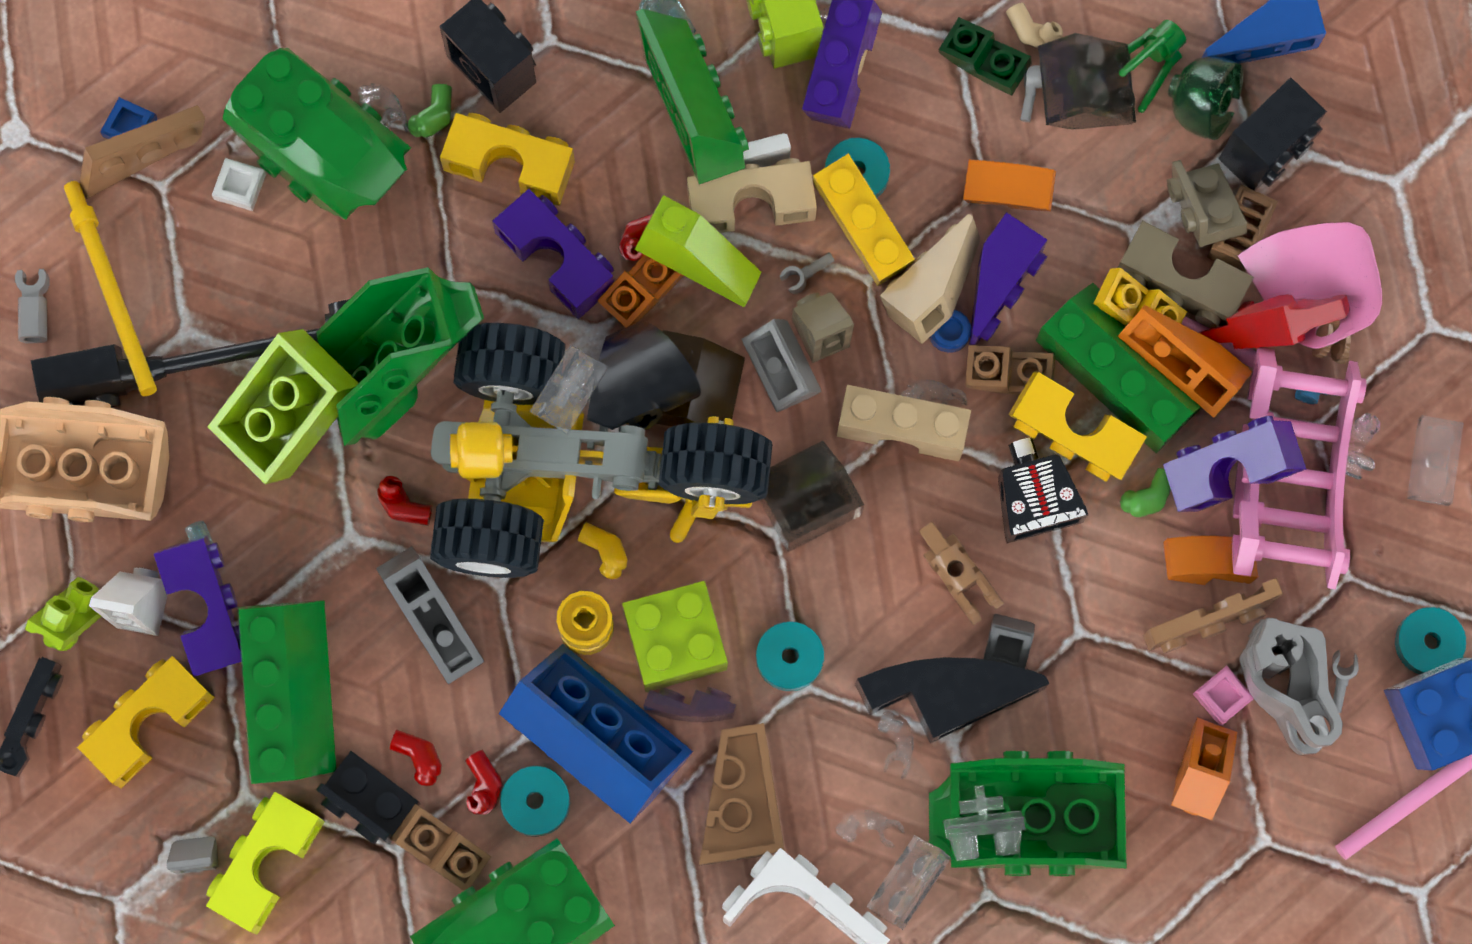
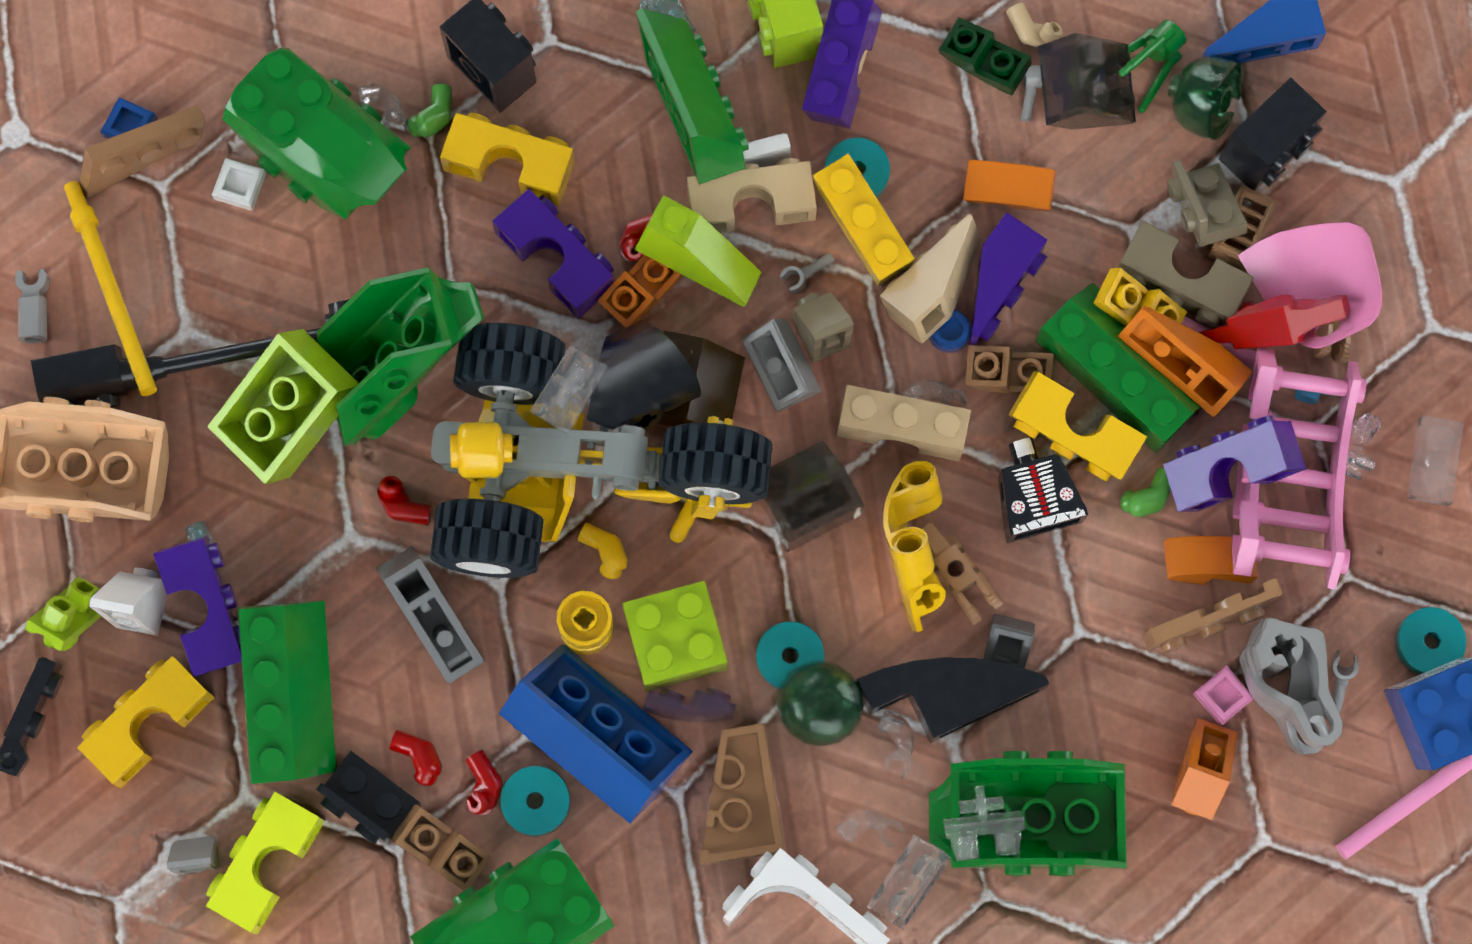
none -> clear green cylinder [776,660,864,747]
none -> yellow panel [883,461,946,633]

